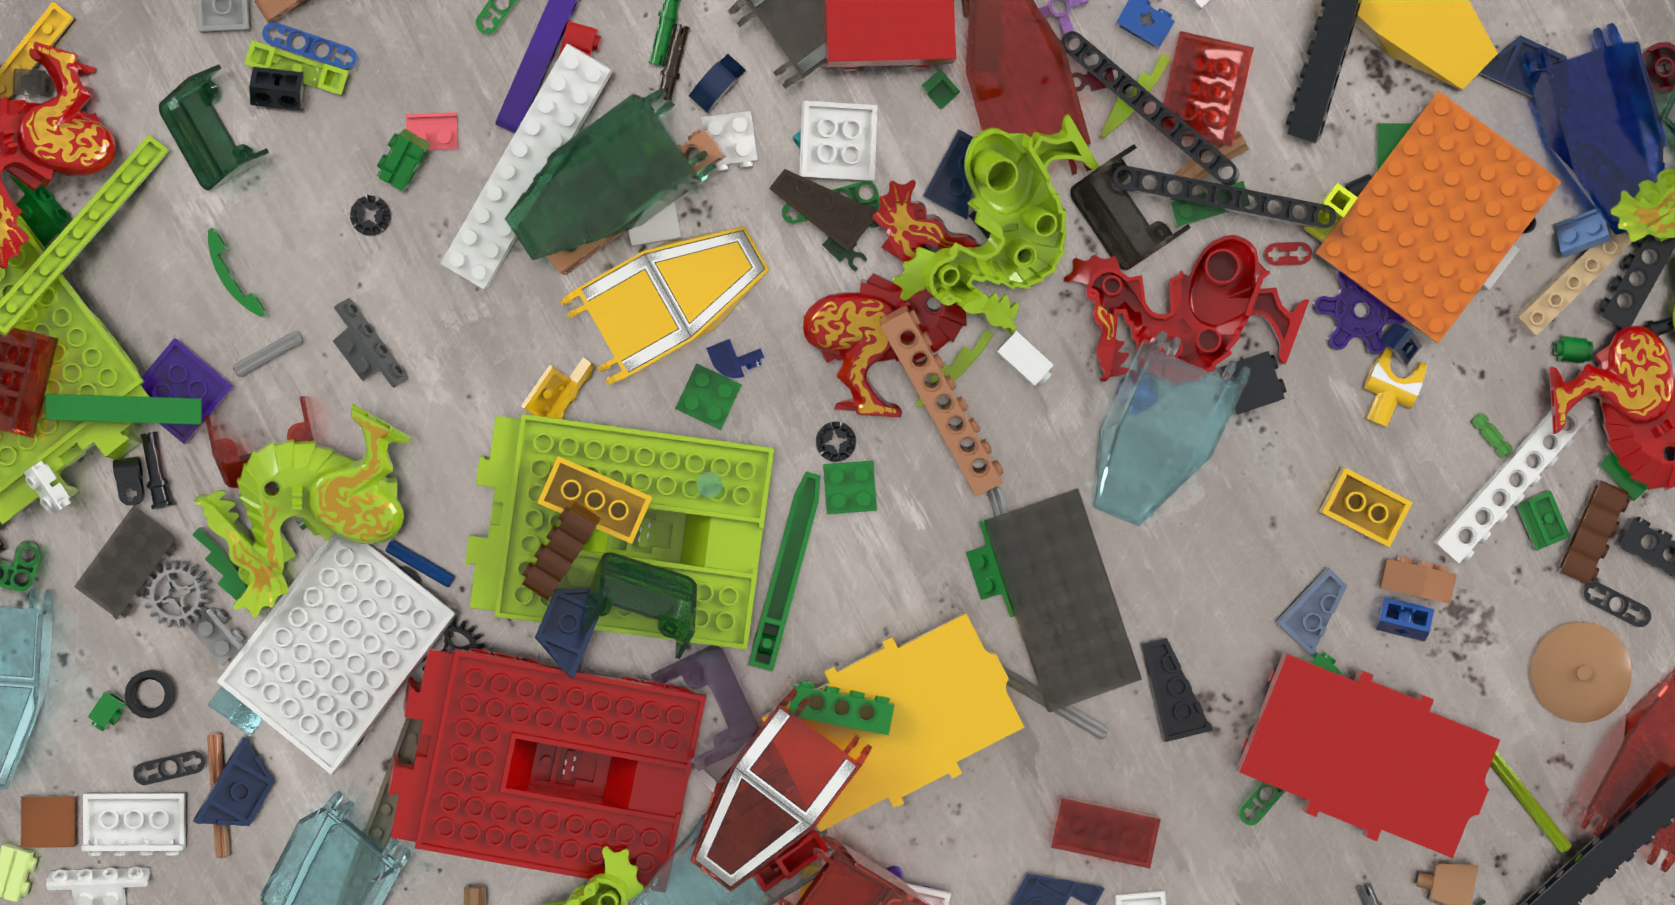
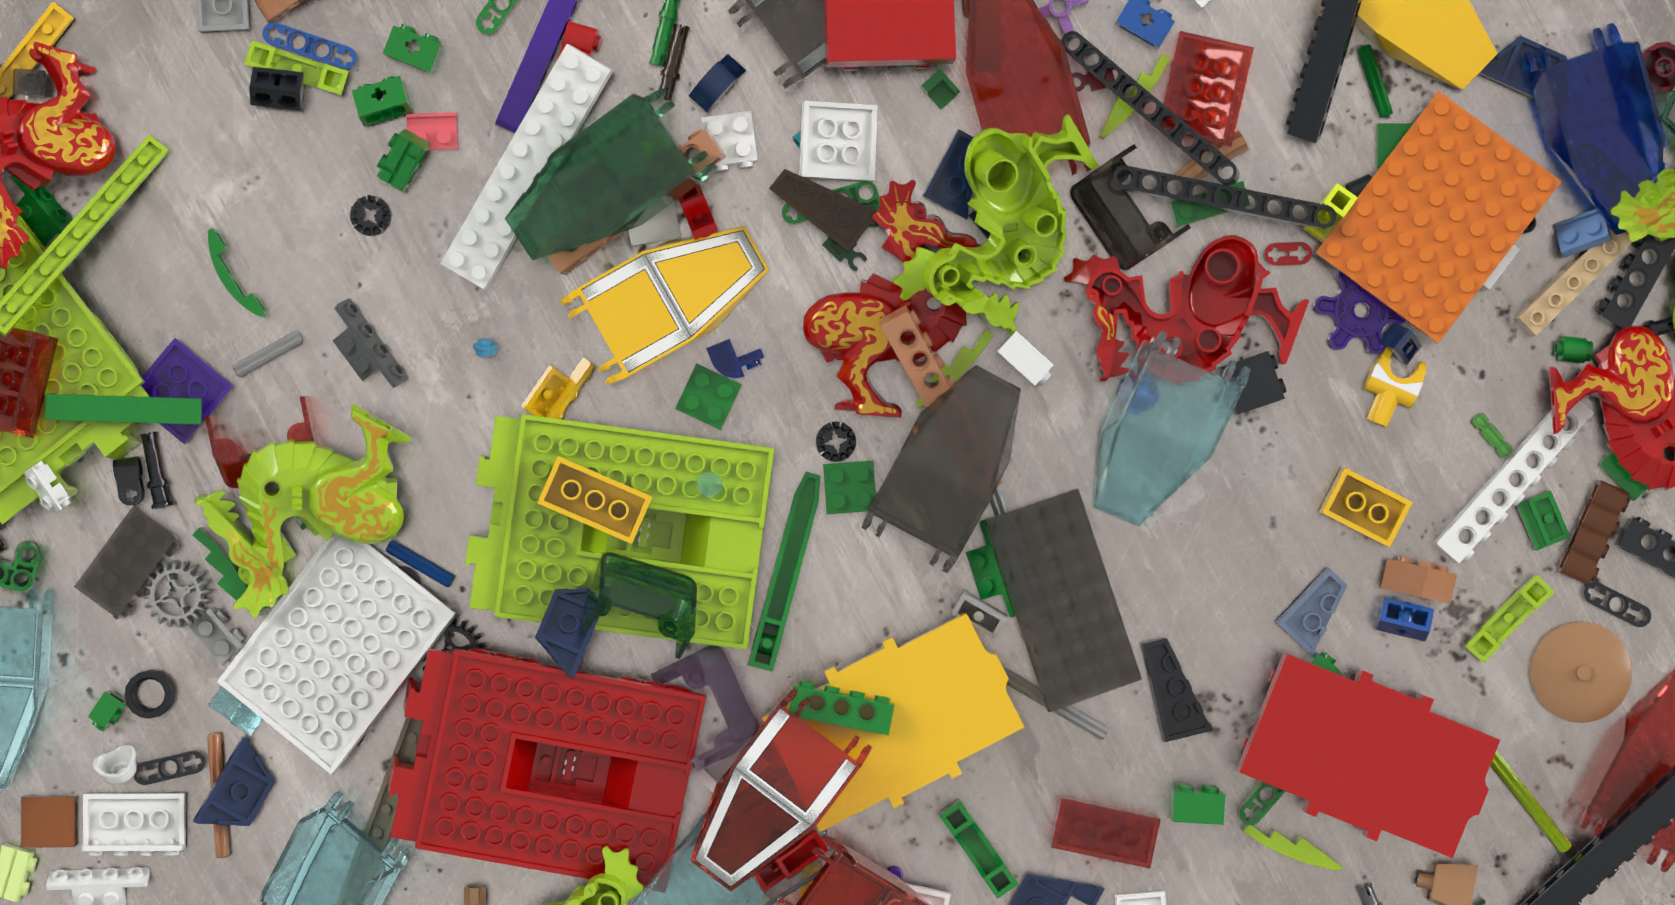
clear green windscreen [159,64,269,190] -> none
reddish brown brick [522,502,601,601] -> none
none -> white helmet [93,745,137,784]
none -> green brick [352,76,412,127]
none -> green brick [382,24,443,74]
none -> dark azure plate [473,338,498,356]
none -> red brick [676,183,718,240]
none -> clear smoke windscreen [861,365,1021,573]
none -> green arch [938,799,1018,899]
none -> light grey brick [952,590,1008,639]
none -> green brick [1168,783,1225,825]
none -> lime slope [1241,824,1343,871]
none -> green axle [1357,44,1393,117]
none -> lime slope [1465,574,1555,663]

